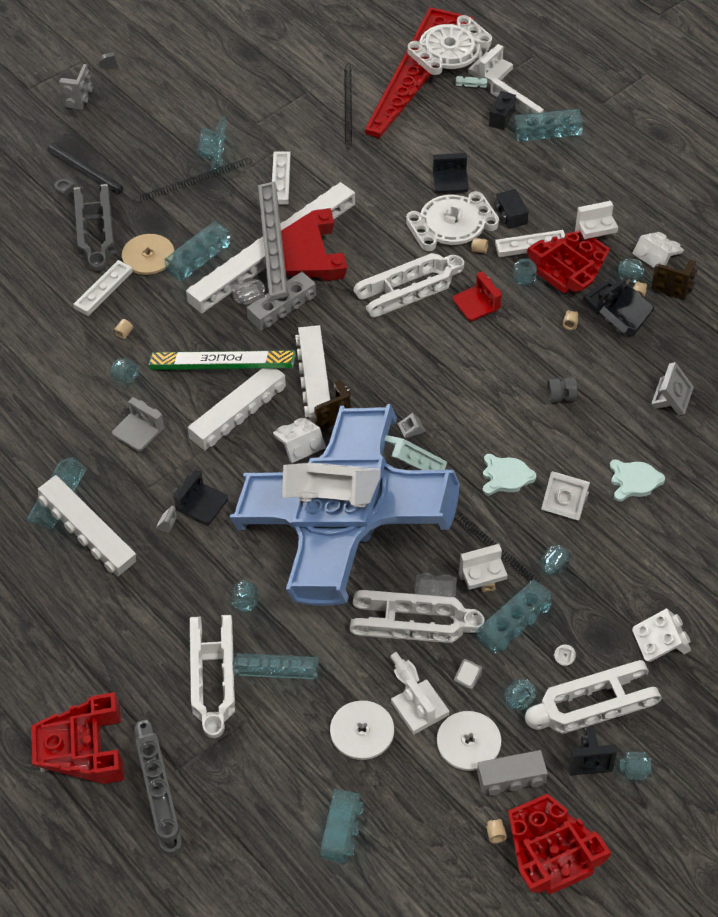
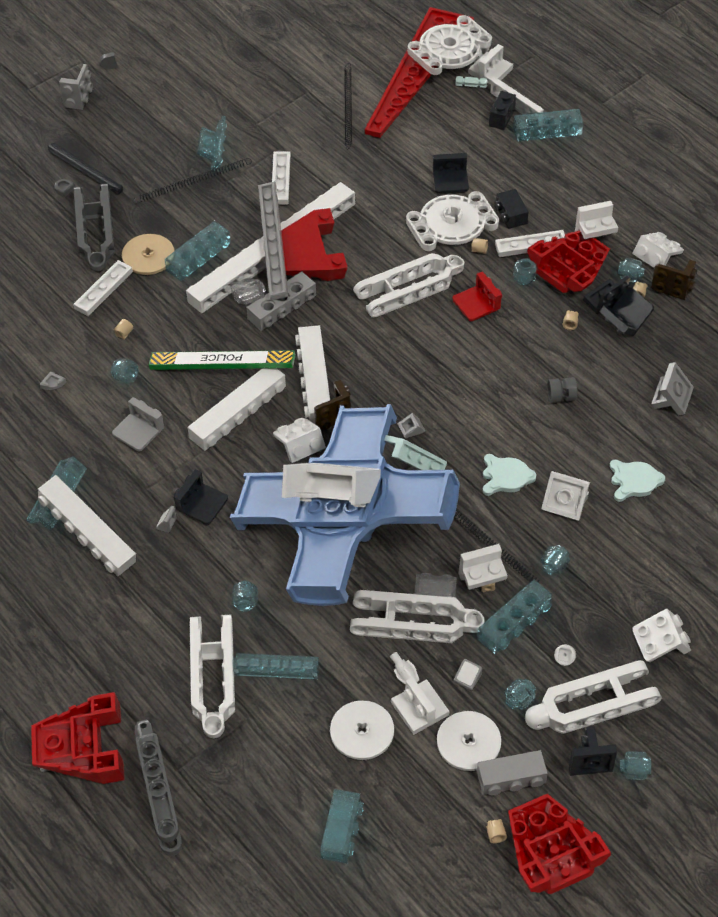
none -> light grey tile [40,372,66,390]

